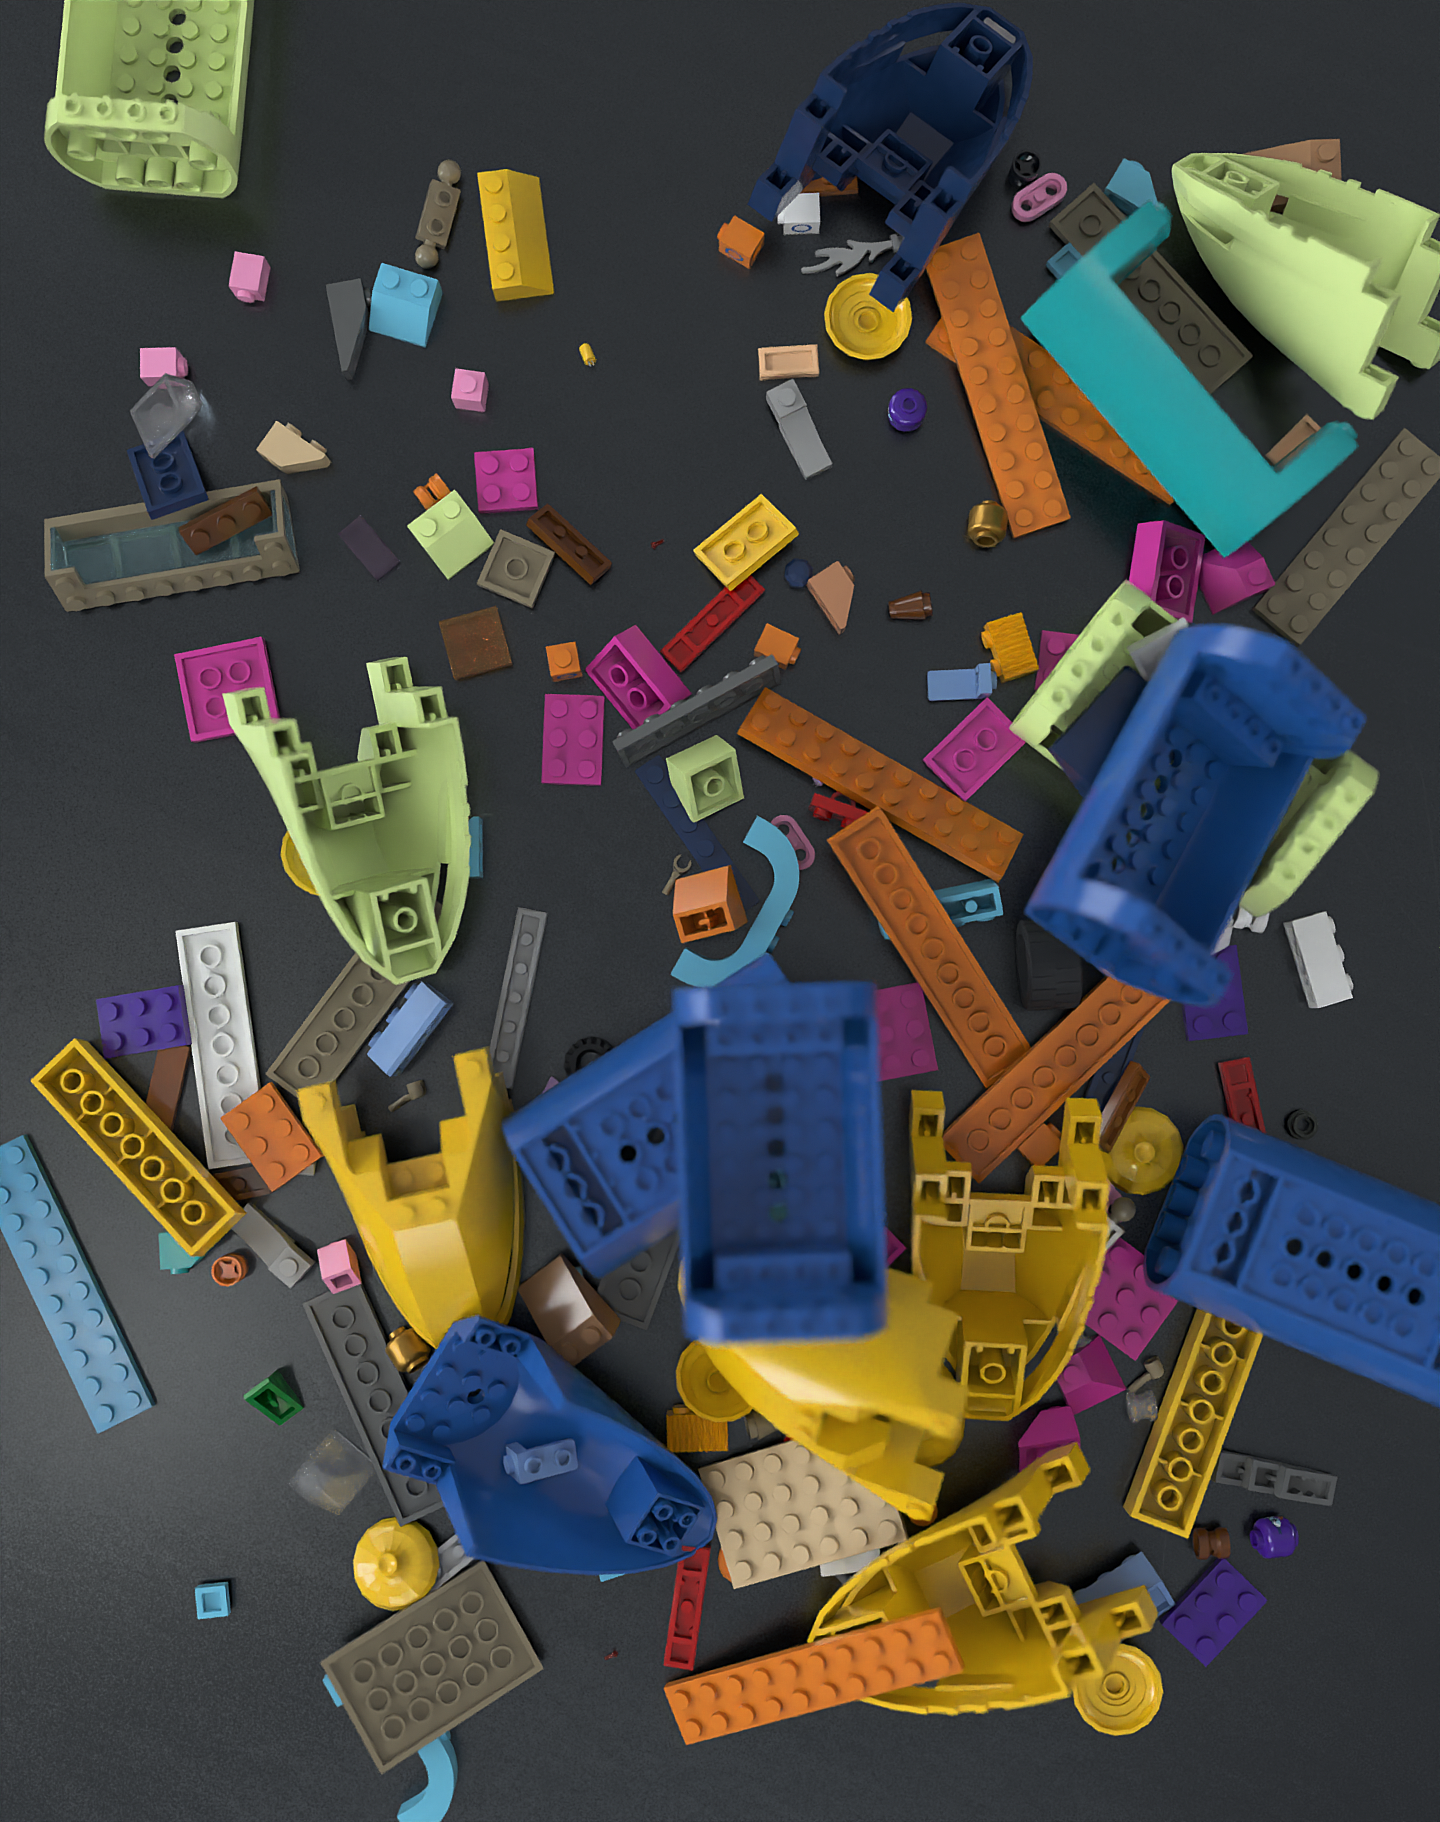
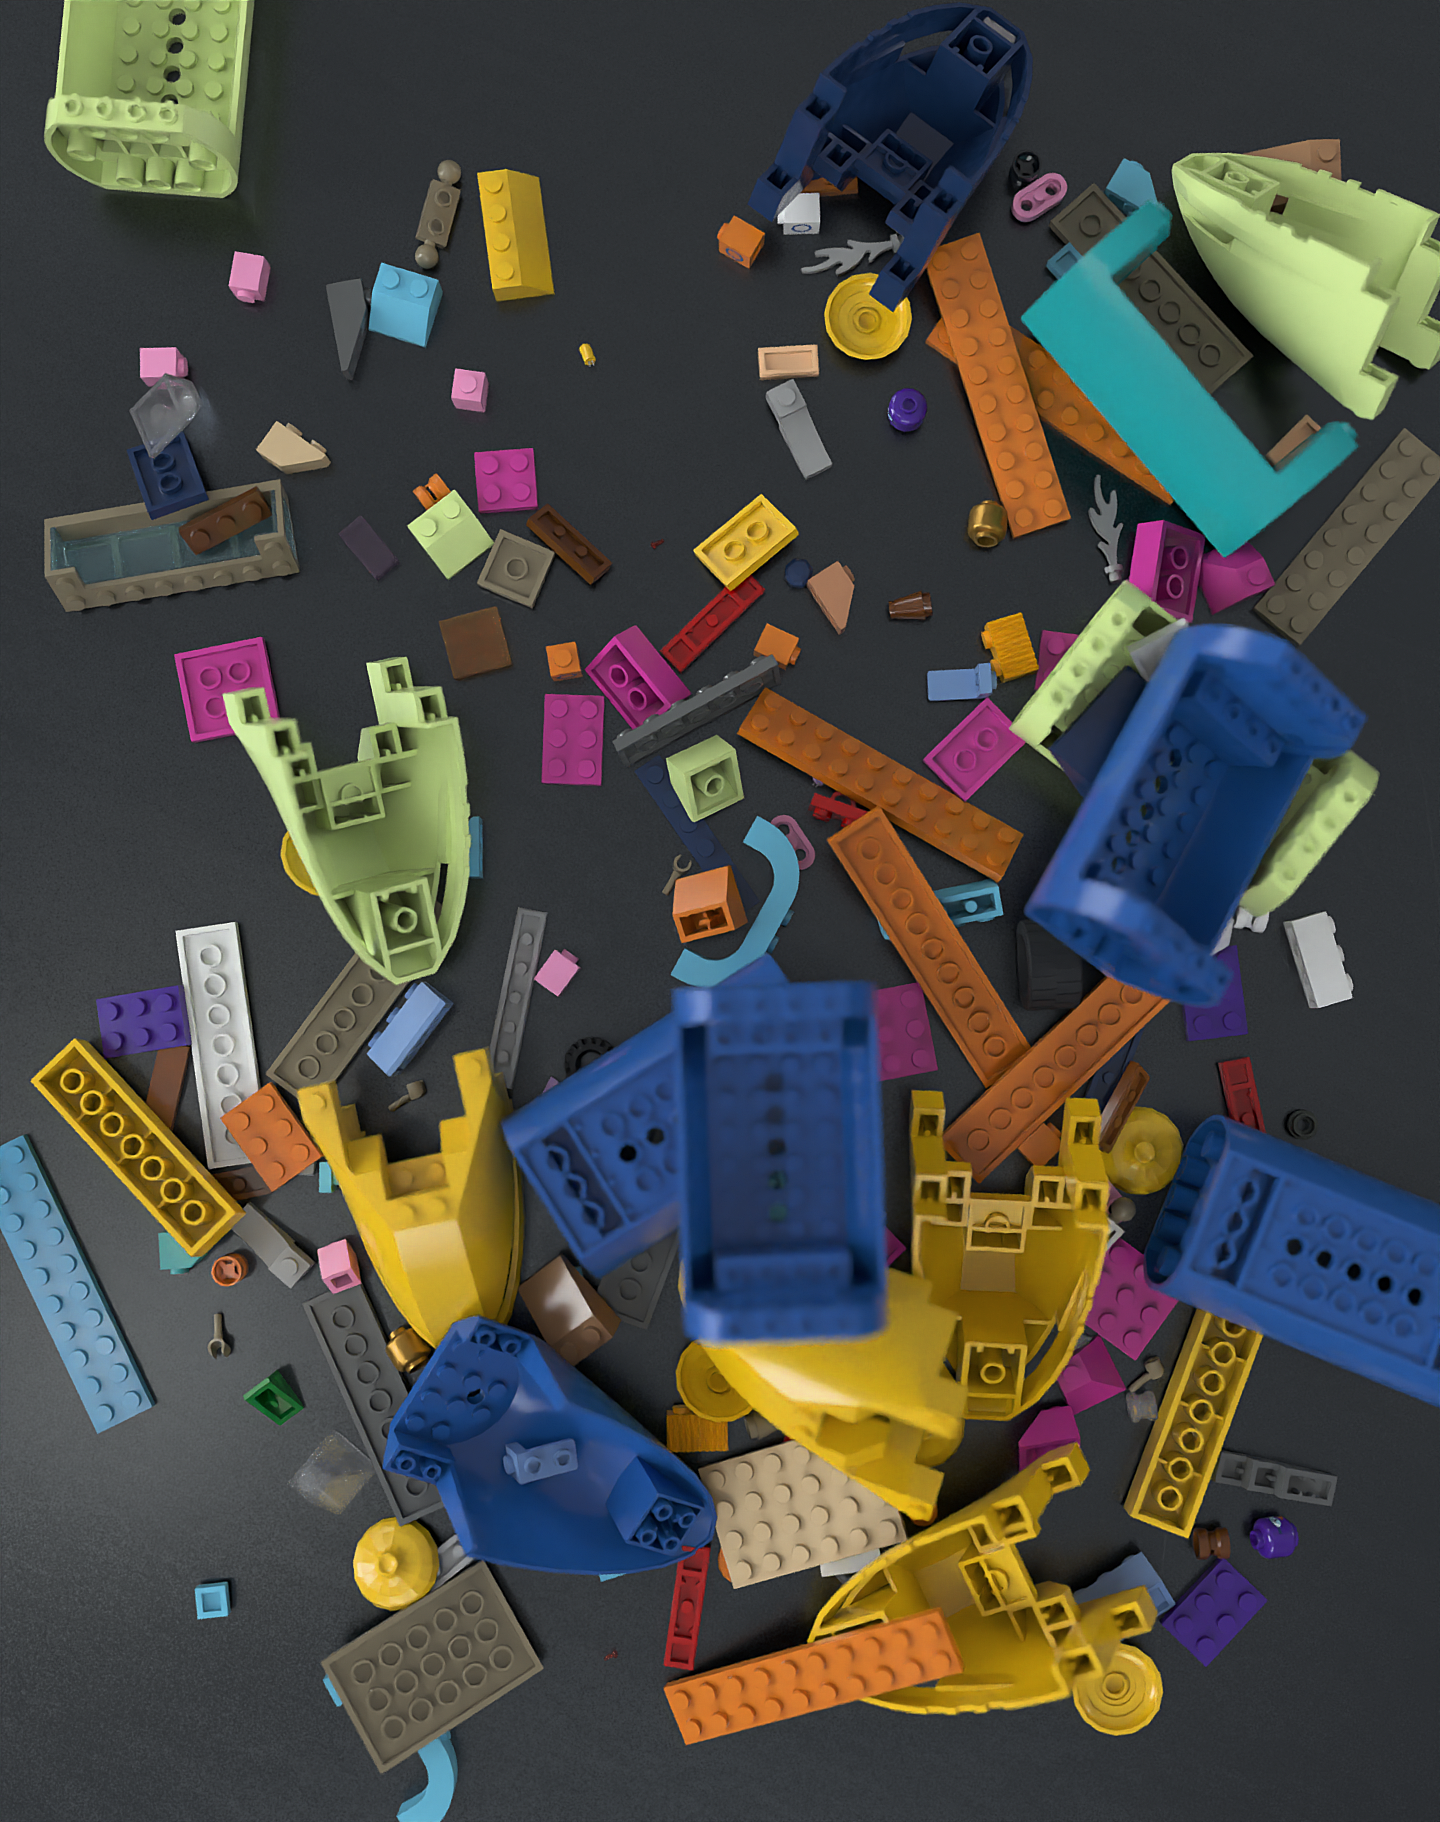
none -> dark tan hand [207,1314,231,1359]
none -> medium azure plate [319,1160,339,1193]
none -> bright pink brick [534,949,581,997]
none -> light grey piece [1088,475,1123,583]

